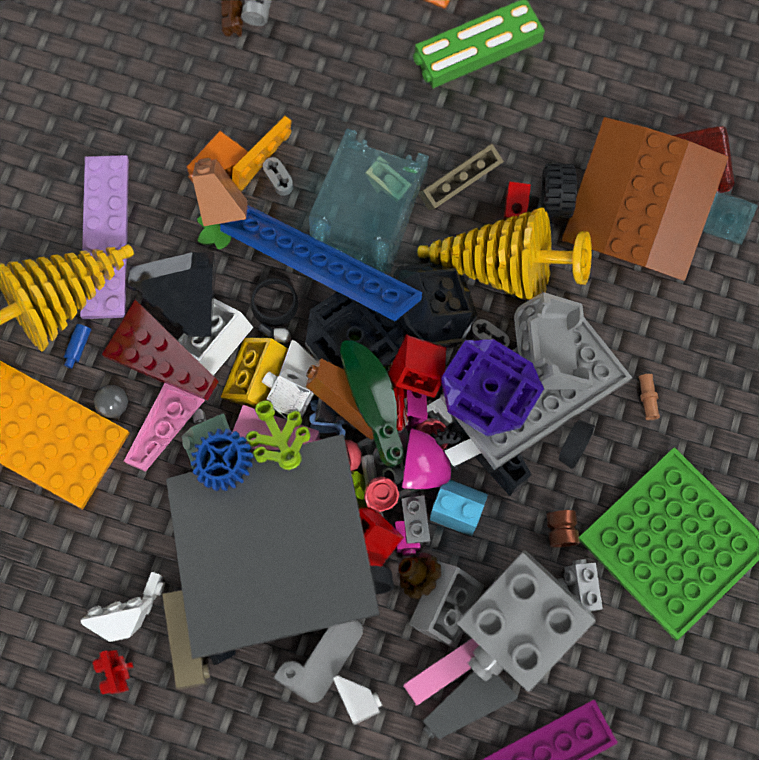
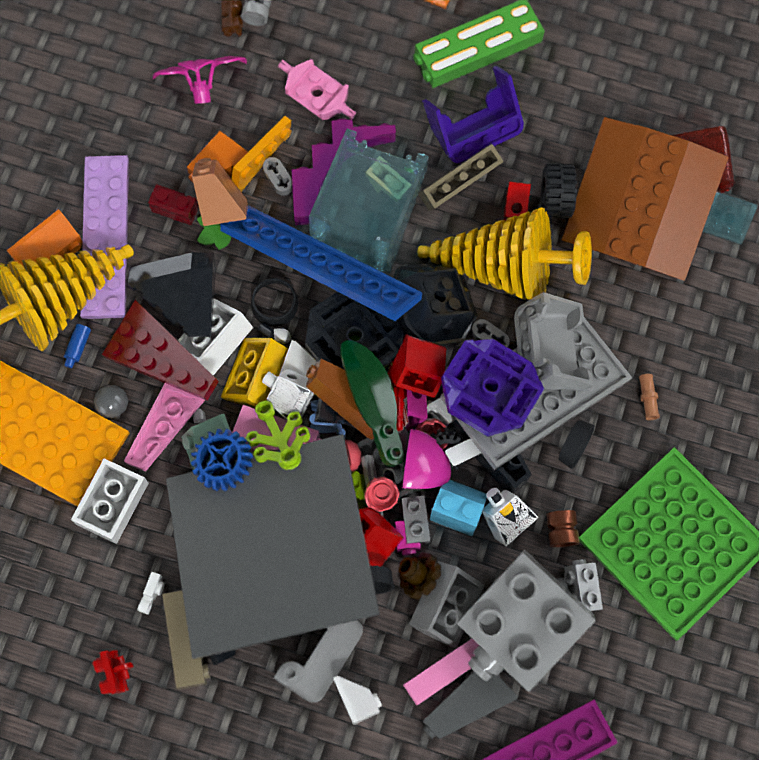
white slope [80,597,152,642] -> none
none -> orange slope [7,209,83,267]
none -> white brick [71,459,149,544]
none -> dark red brick [148,184,199,226]
none -> dark pink plant [153,56,247,103]
none -> bright pink plate [278,59,356,120]
none -> magenta arch [292,118,396,225]
none -> dark purple windscreen [422,66,524,163]
none -> white torso [482,488,538,546]

